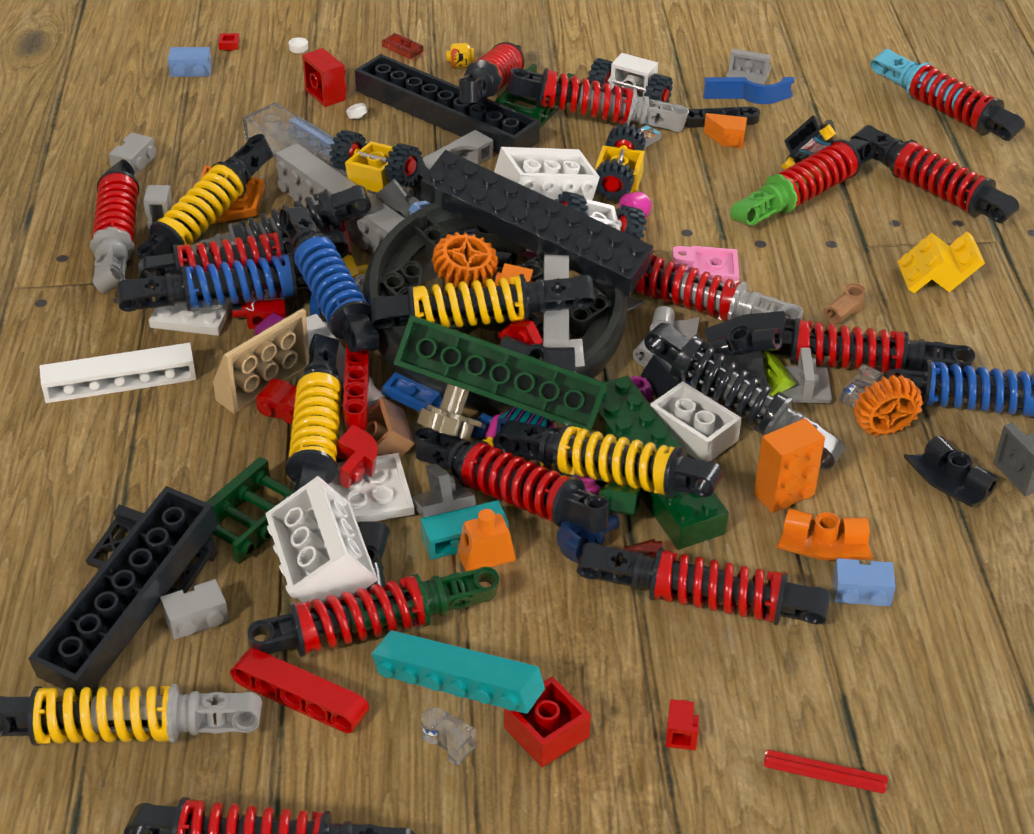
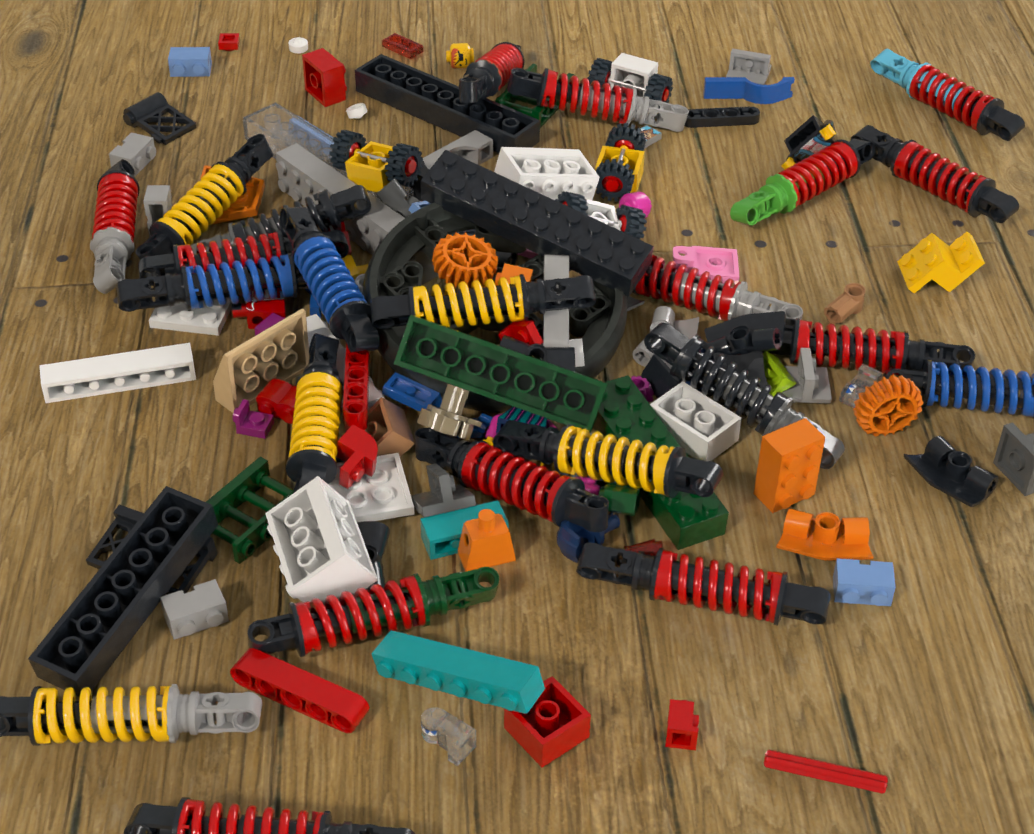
orange slope [704,113,747,148] -> none
none -> black piece [123,92,196,145]
none -> magenta bracket [233,399,275,439]

